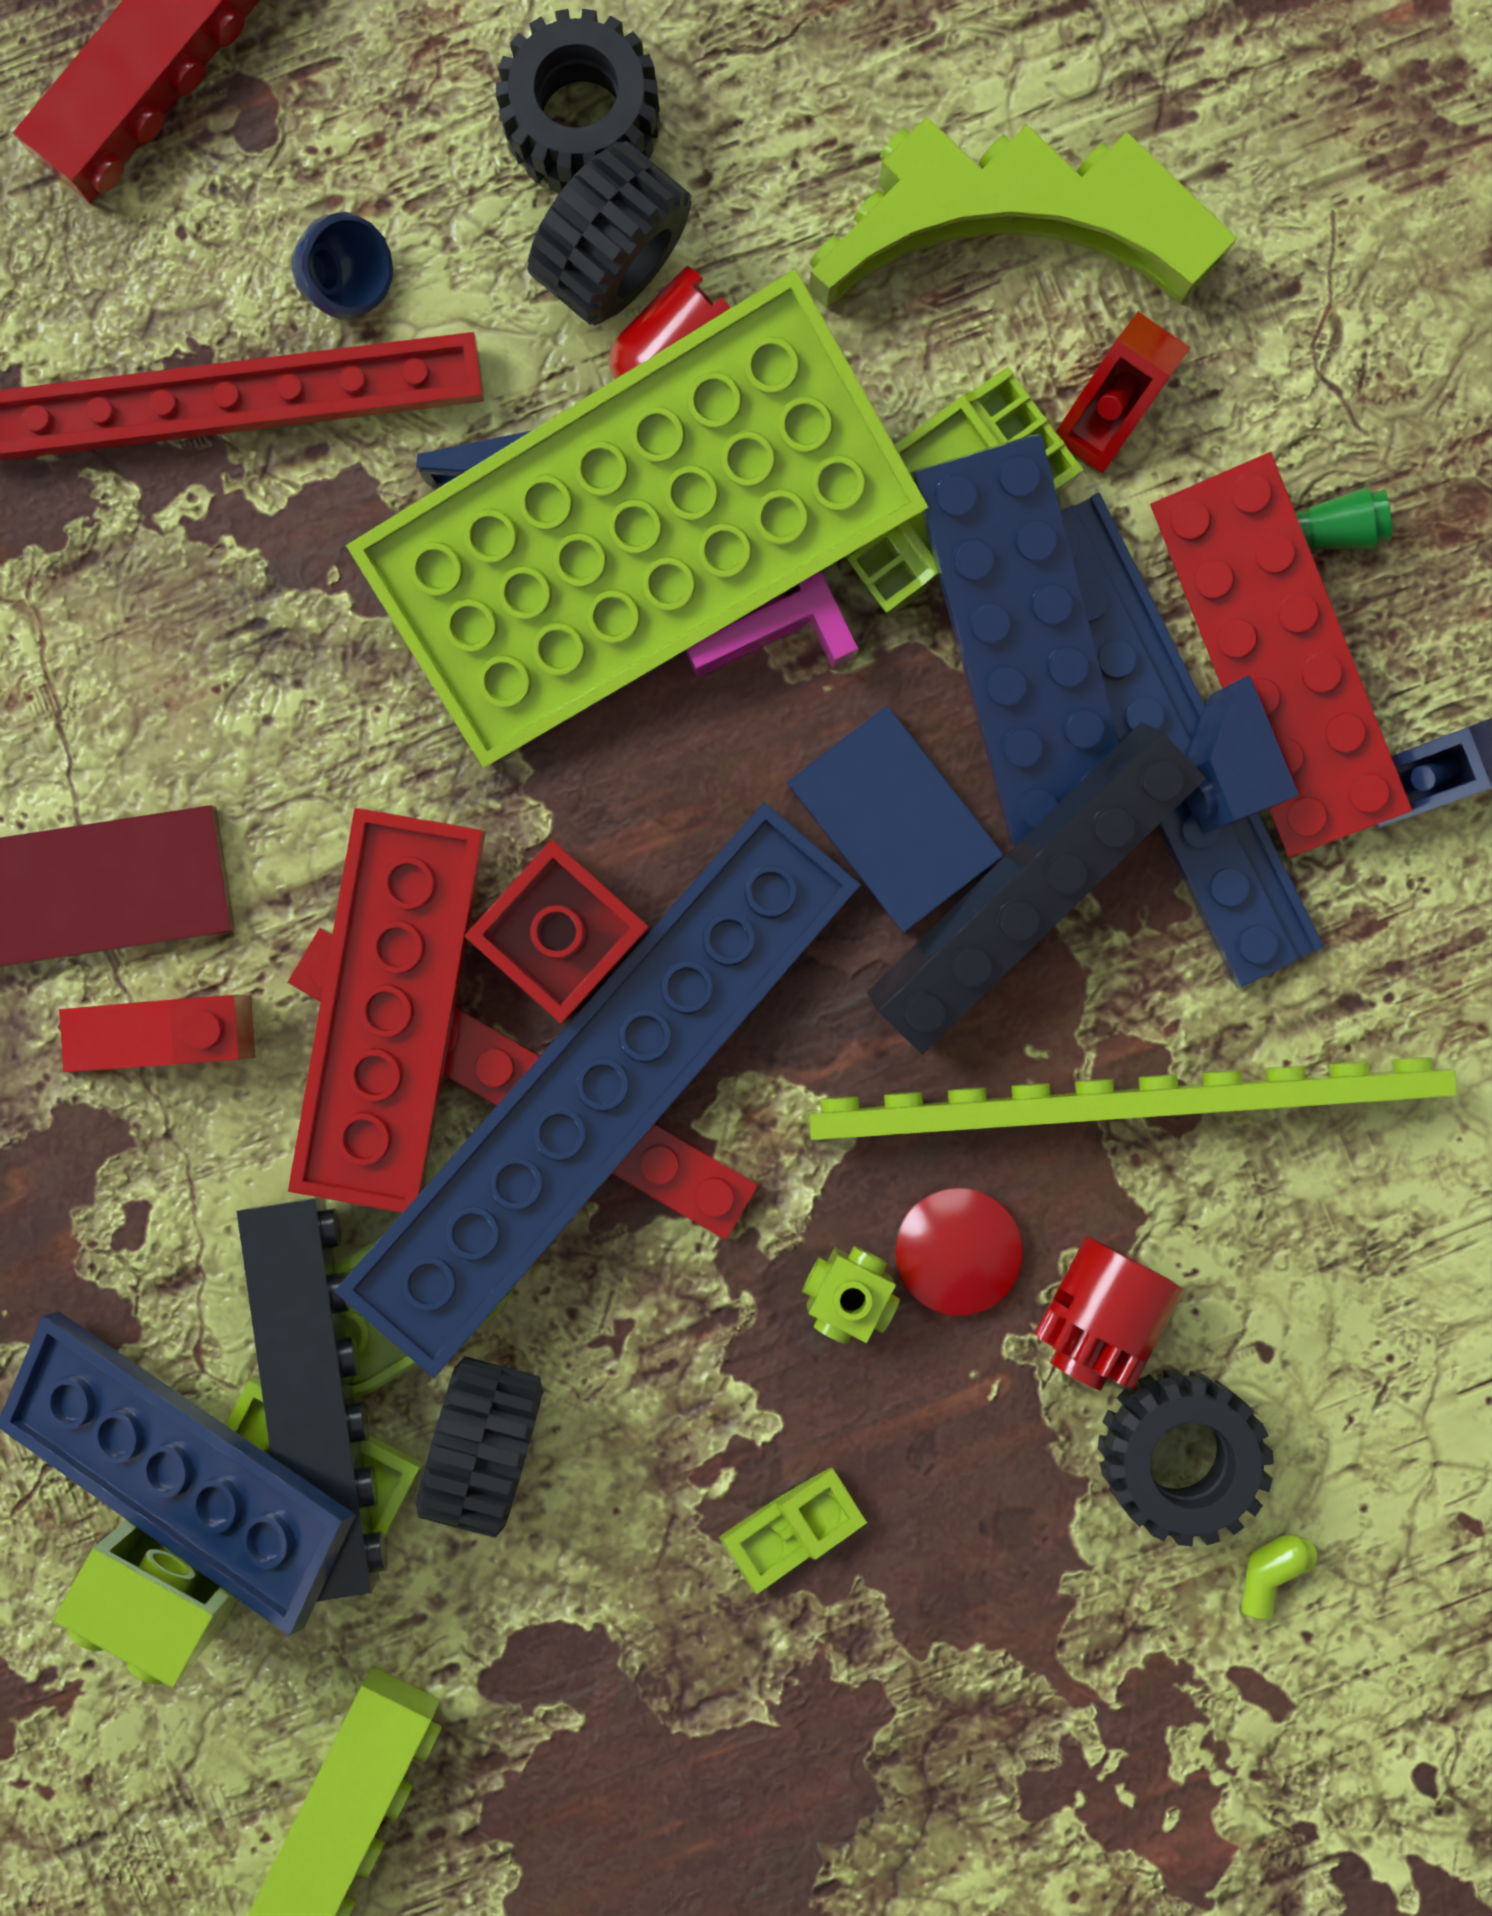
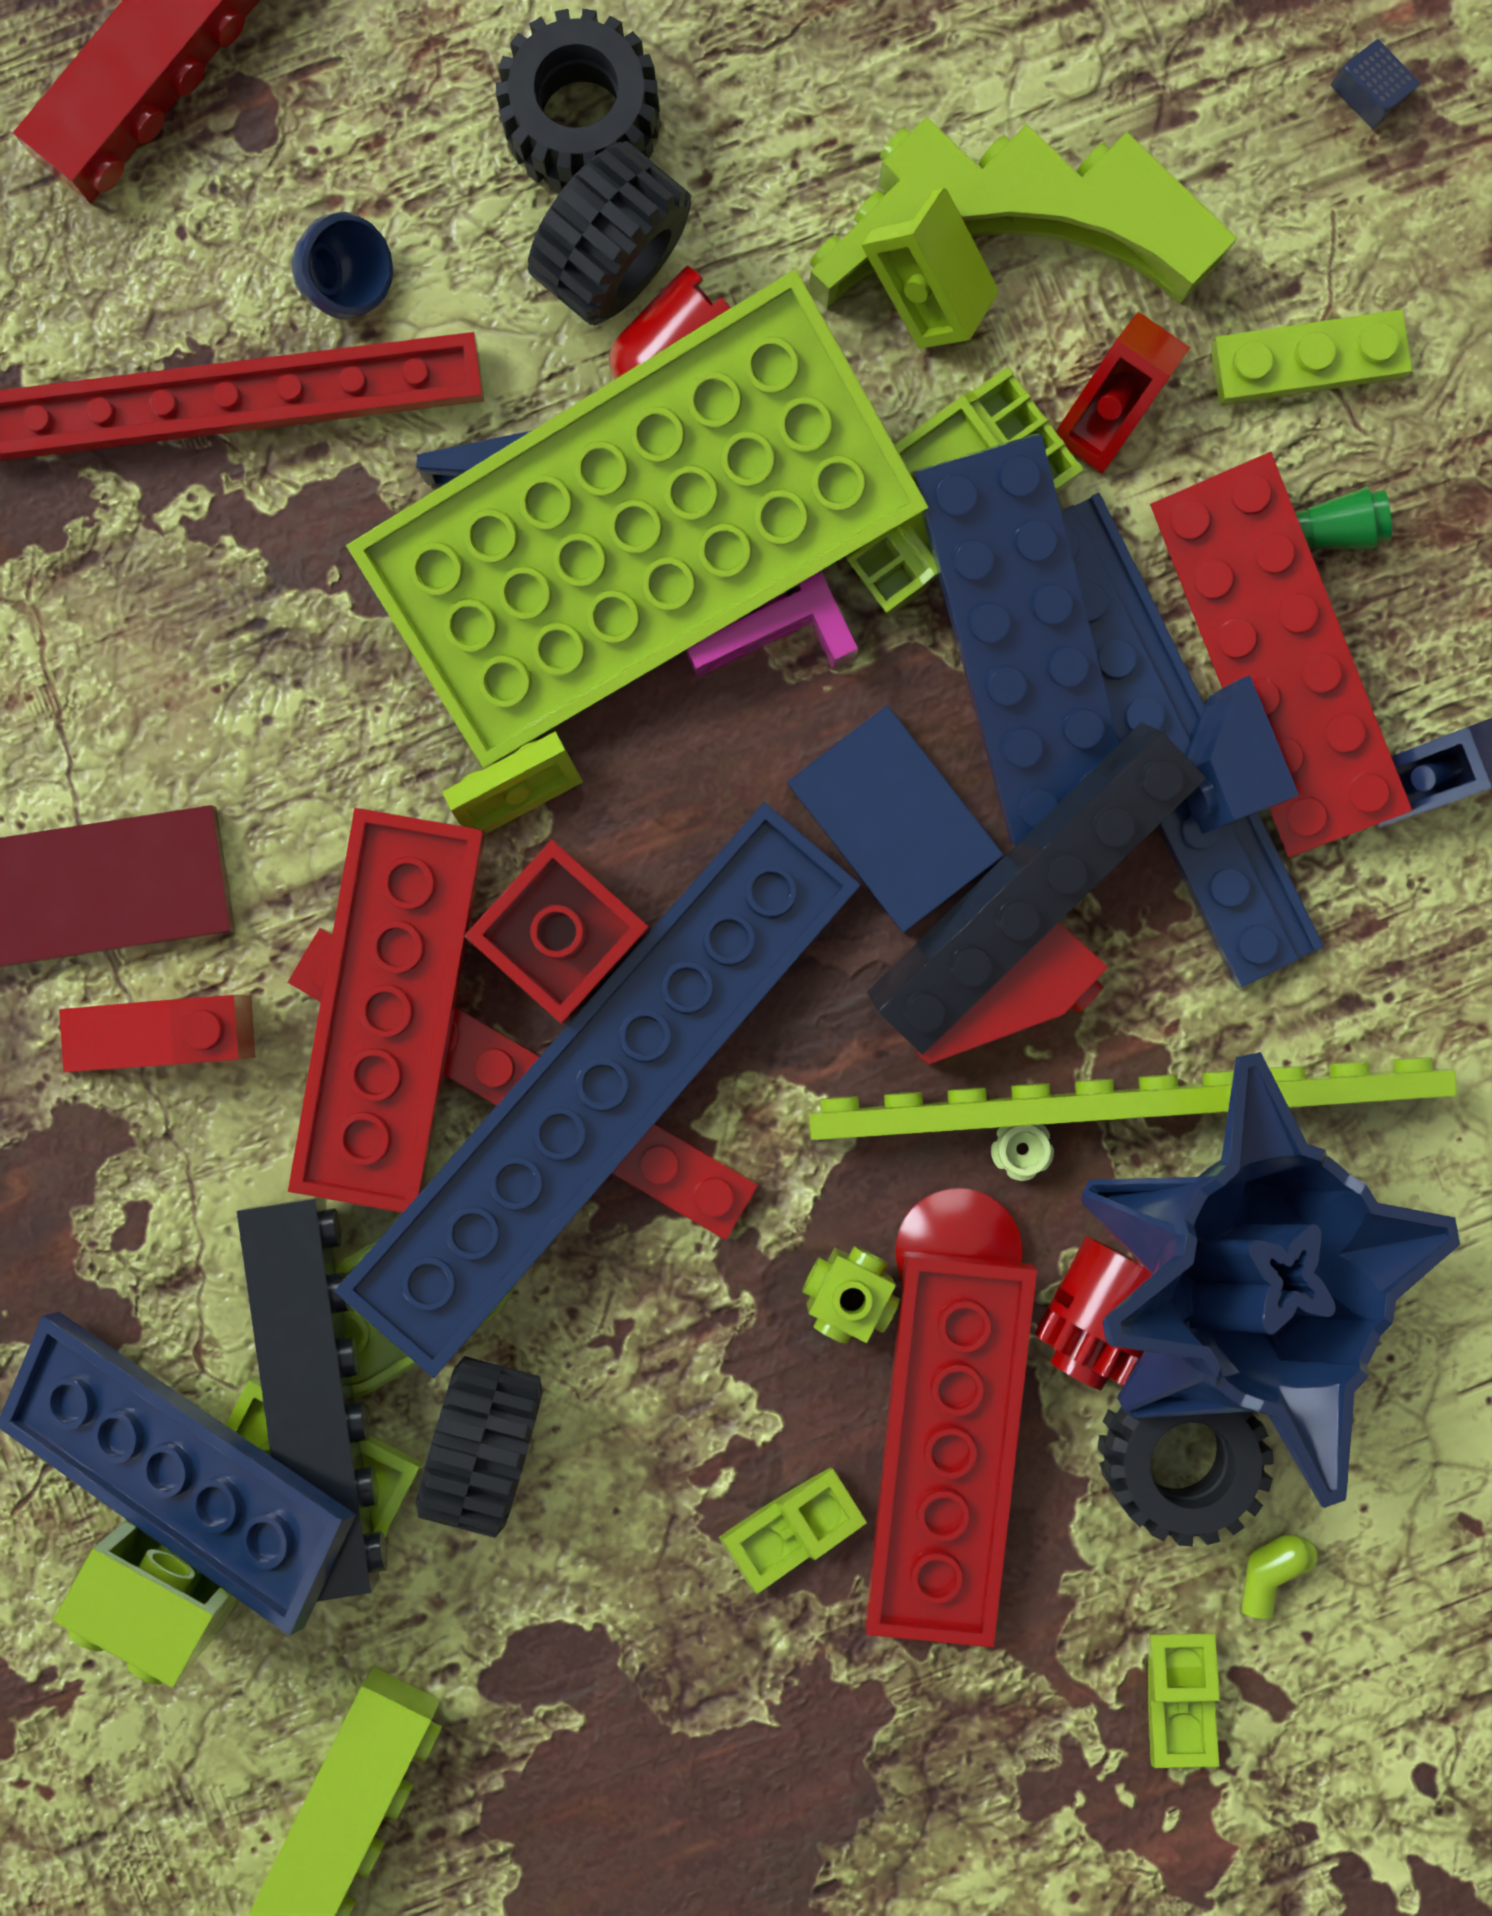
none -> lime plate [442,731,583,834]
none -> lime panel [861,188,998,349]
none -> red plate [865,1252,1037,1648]
none -> red slope [915,922,1108,1064]
none -> yellowish green plate [991,1124,1054,1181]
none -> dark blue piece [1081,1052,1460,1508]
none -> lime slope [1148,1633,1220,1768]
none -> lime plate [1210,309,1412,406]
none -> dark blue slope [1330,39,1421,130]

